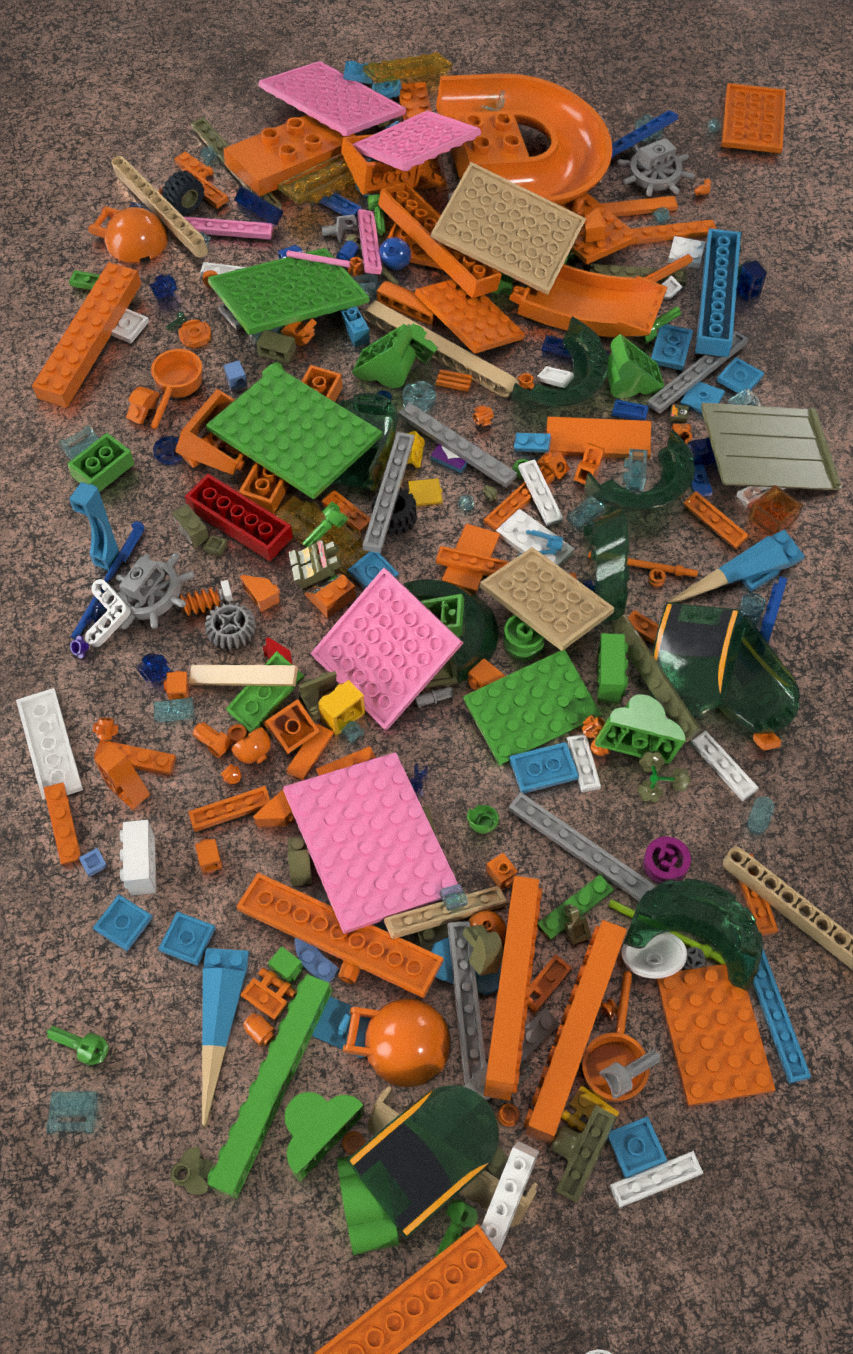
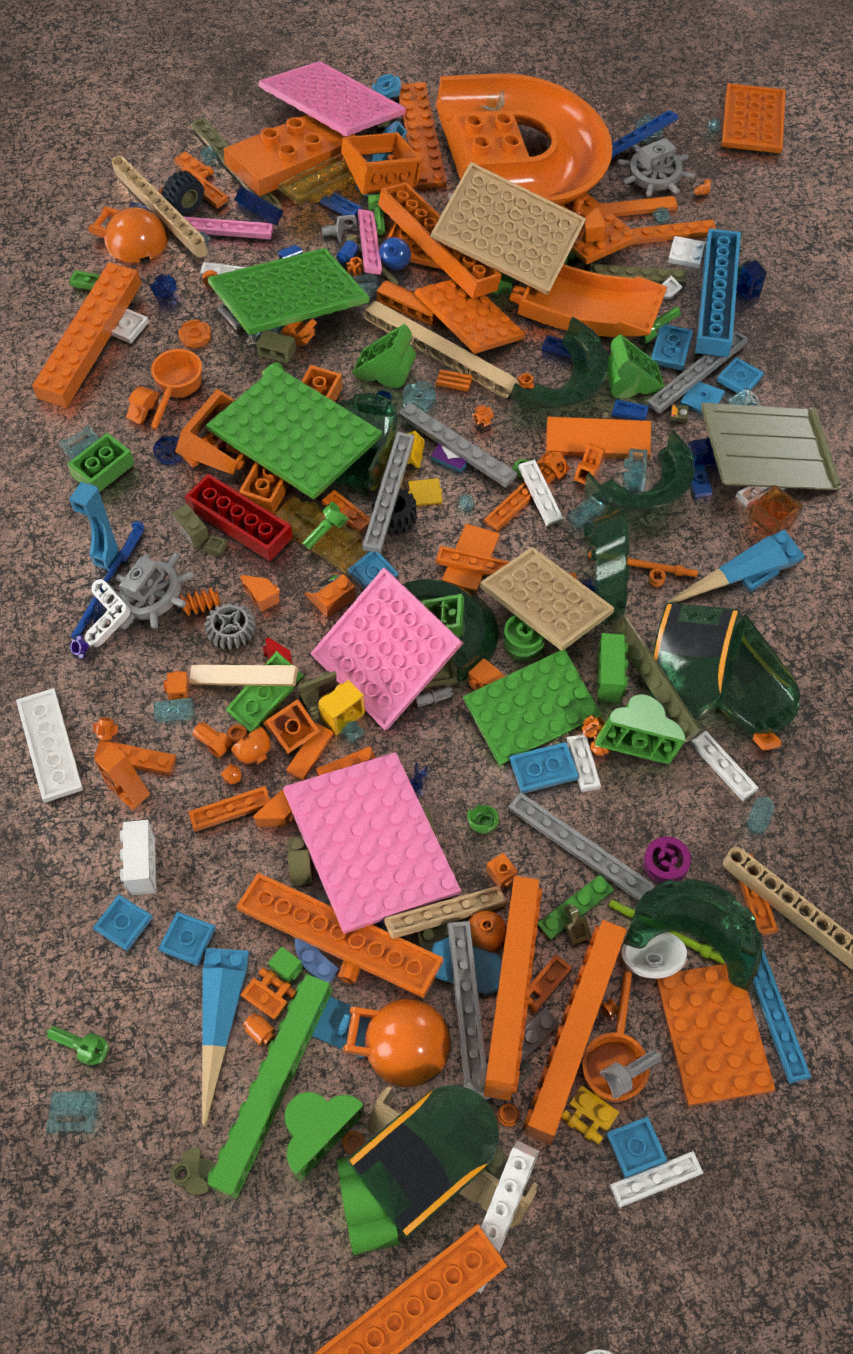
orange plate [43,782,82,866] -> none
medium blue plate [79,848,108,877] -> none
clear blue brick [135,653,170,684] -> none
clear green hand [165,311,187,330] -> none
orange brick [195,839,223,874] -> none
white plate [219,580,234,605] -> none
medium blue brick [223,361,247,391] -> none
bright pink bar [287,250,350,268] -> none
olive hips [289,540,342,589] -> none
dark azure slope [341,306,370,347] -> none
dark azure plate [343,61,374,84] -> none
bright pink plate [352,110,481,171] -> none
clear yellow plate [363,52,453,83] -> none
bright green plate [407,323,438,365] -> none
bright green piece [434,1199,478,1258] -> none
clear light blue plate [439,884,468,911] -> none
olive brick [462,925,503,976] -> none
olive plate [482,485,498,502] -> none
white plate [496,509,575,566] -> none
dark azure plate [514,433,551,452] -> none
dark azure plant [519,530,563,555] -> none
white tile [537,366,574,388] -> none
olive plate [552,1105,617,1203] -> none
orange plate [628,610,661,645] -> none
olive plant [638,751,691,803] -> none
orange axle [644,254,693,282] -> none
orange piece [671,423,692,444] -> none
dark grey wheel [682,947,705,970] -> none
orange plate [683,491,749,550] -> none
clear light blue wheel [736,593,766,627] -> none
blue plate [756,577,788,655] -> none

